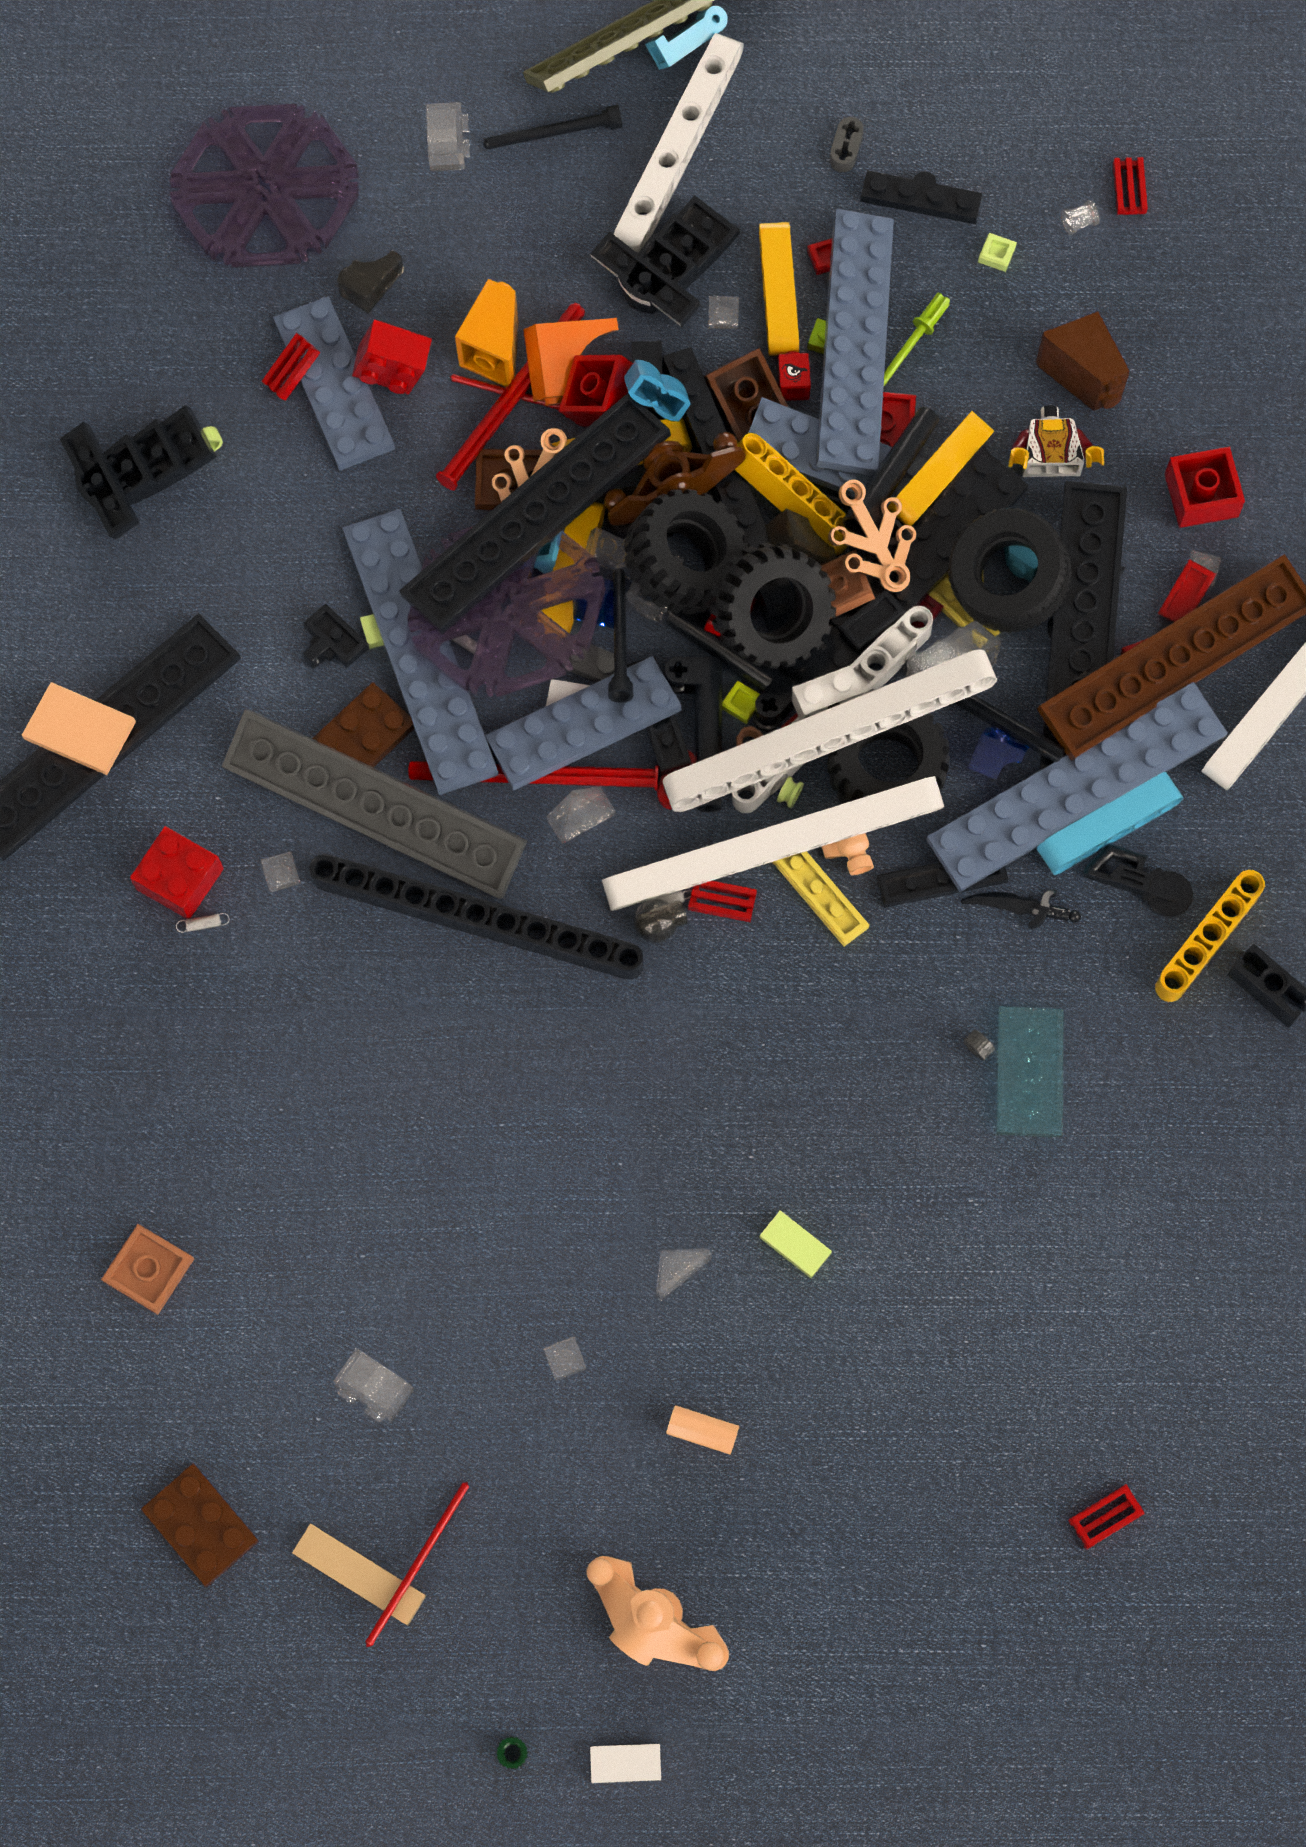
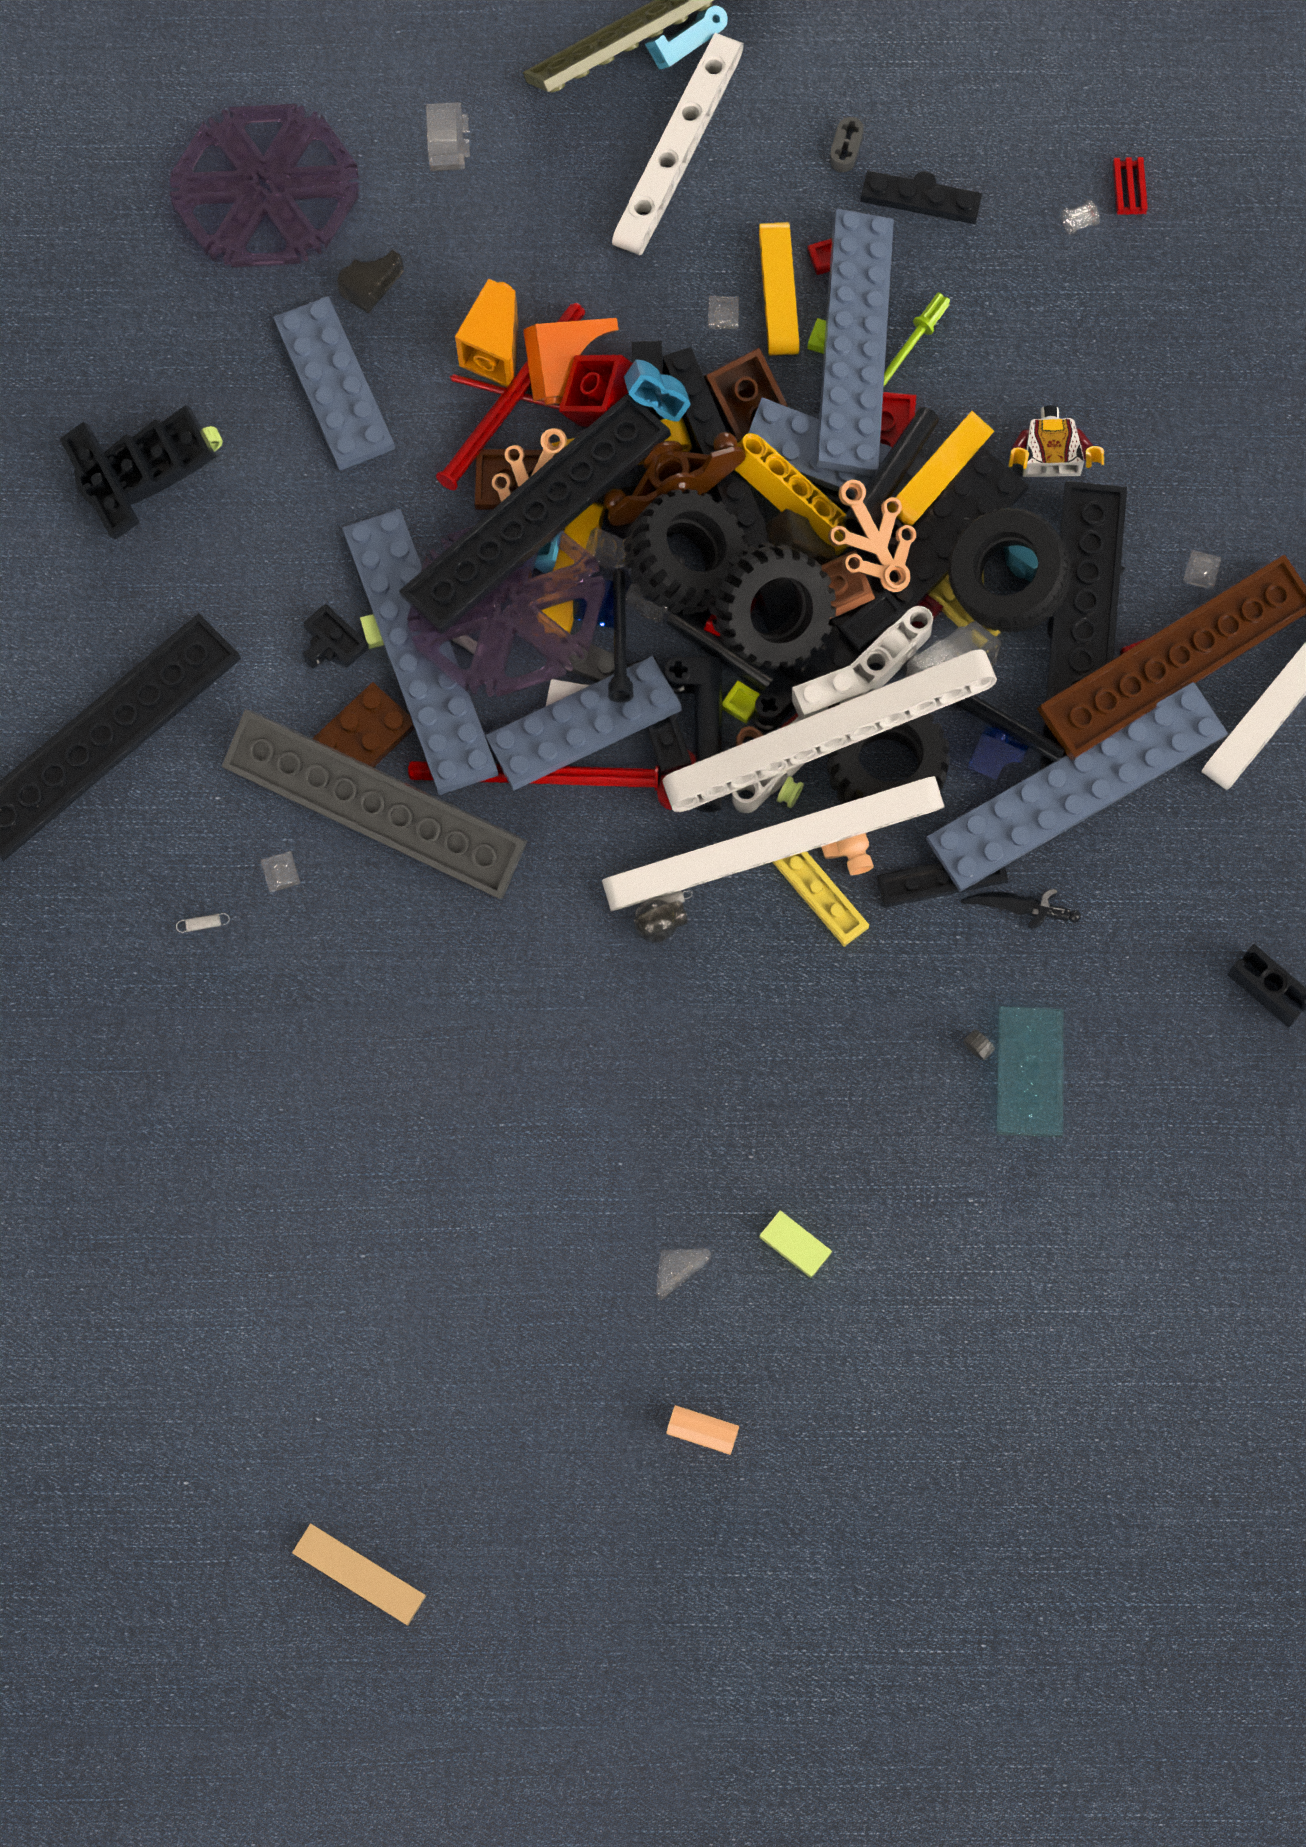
light nougat tile [22,682,136,775] -> none
nougat tile [101,1224,194,1315] -> none
red brick [130,826,224,919] -> none
reddish brown plate [141,1463,259,1587] -> none
red tile [262,333,321,401] -> none
black beam [309,854,643,980] -> none
clear brick [333,1348,414,1423] -> none
red brick [352,319,432,395] -> none
red axle [365,1482,469,1647] -> none
black piece [483,104,623,149] -> none
dark green axle [497,1737,528,1769] -> none
clear plate [543,1336,587,1381] -> none
clear slope [546,786,616,844] -> none
light nougat piece [586,1556,729,1671] -> none
black slope [590,195,740,328] -> none
white tile [590,1744,661,1783] -> none
red tile [688,881,757,923] -> none
red brick [777,351,811,401] -> none
yellowish green tile [978,233,1017,272] -> none
reddish brown slope [1036,311,1130,411] -> none
medium azure beam [1036,772,1184,875] -> none
red tile [1068,1484,1145,1550] -> none
black piece [1083,844,1193,917] -> none
yellow beam [1155,870,1265,1002] -> none
red tile [1158,559,1217,623] -> none
red brick [1164,446,1245,528] -> none

